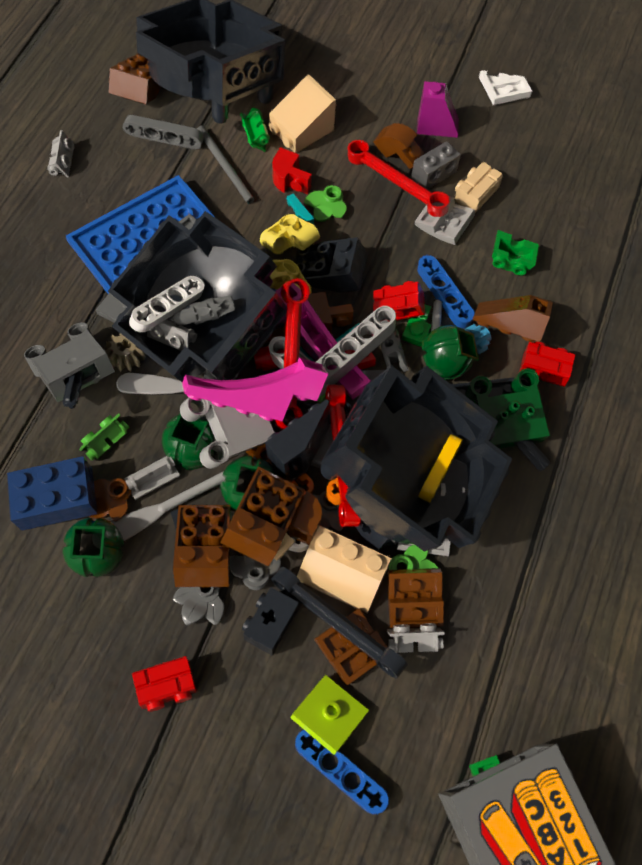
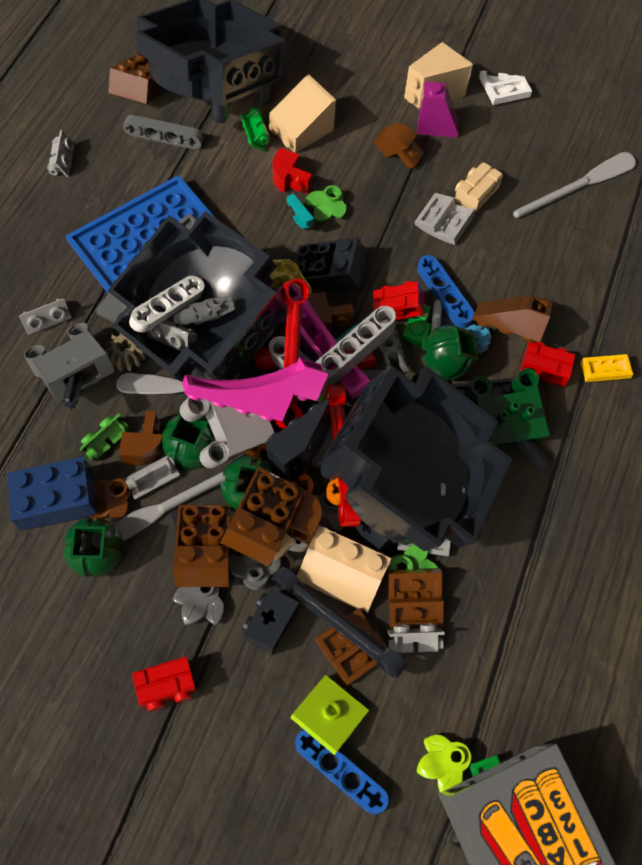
dark grey piece [197,126,254,204] -> none
light yellow piece [260,214,320,254] -> none
red piece [348,140,449,217] -> none
flat silver brick [411,141,461,190] -> none
yellow beam [418,434,463,503] -> none
green cylinder [492,230,539,275] -> none
none -> light grey hinge [19,298,72,335]
none -> reddish brown brick [119,411,164,466]
none -> tan slope [404,42,473,109]
none -> lime plate [417,735,472,792]
none -> light grey piece [513,152,636,218]
none -> yellow plate [580,354,634,382]

